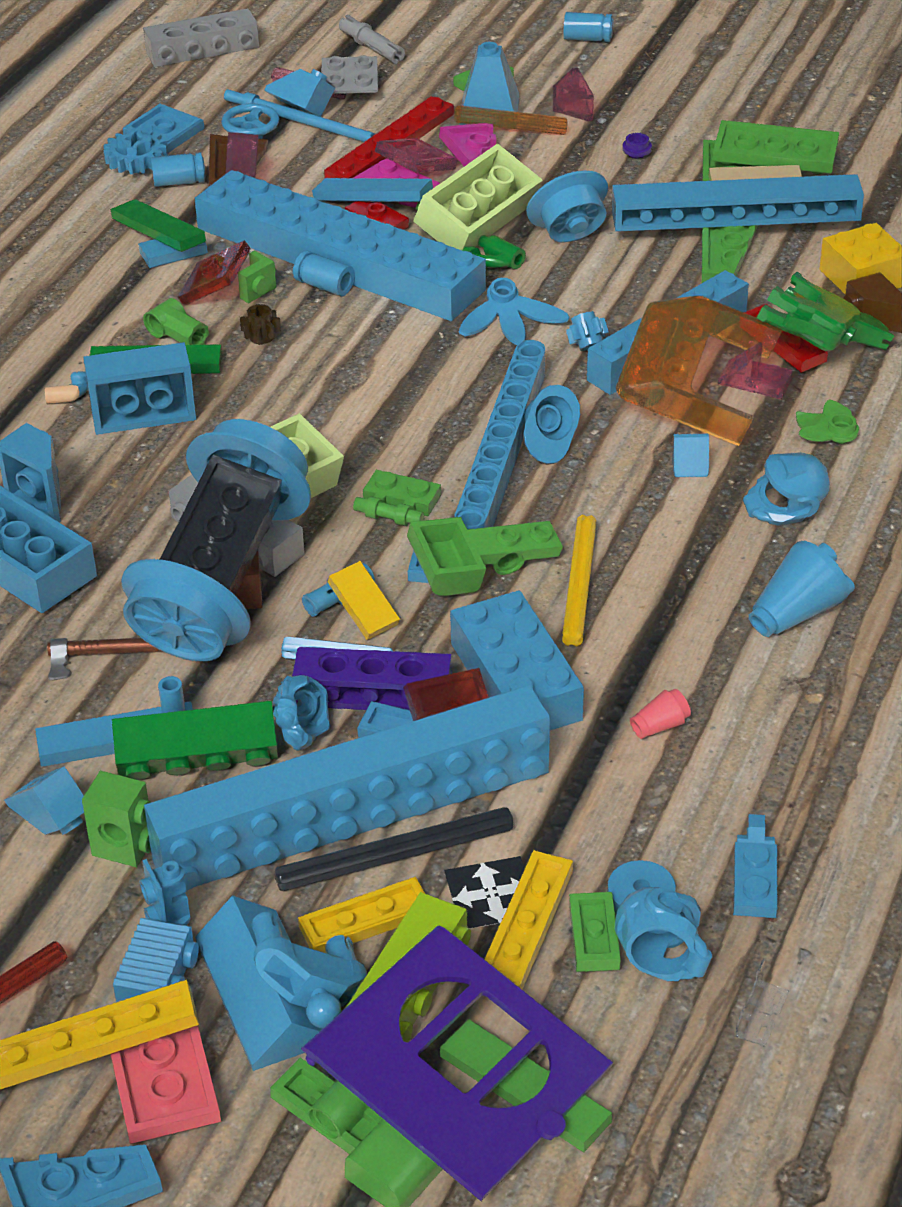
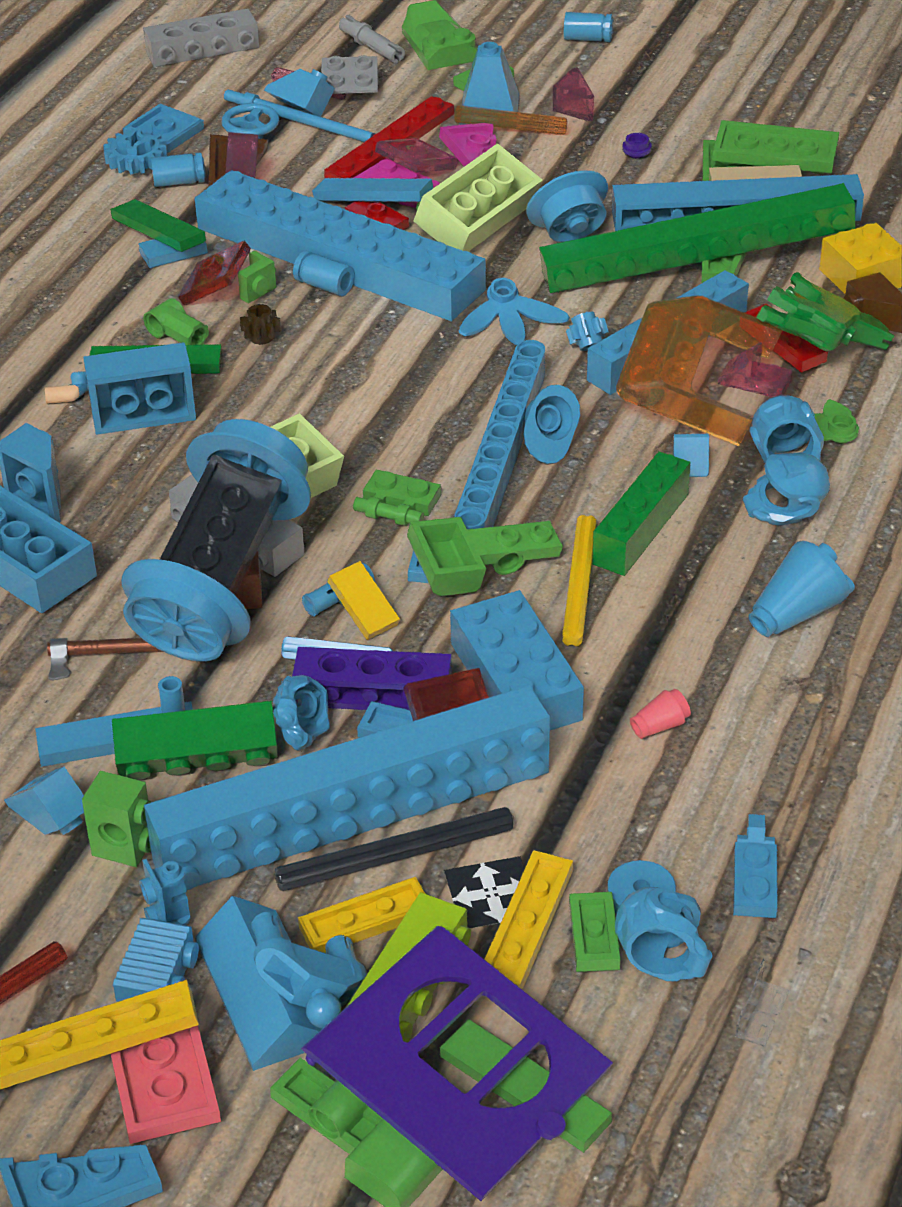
green plant [462,235,526,269] -> none
none -> bright green slope [402,0,477,70]
none -> green brick [539,183,855,293]
none -> green brick [592,451,691,576]
none -> dark azure helmet [750,395,824,463]

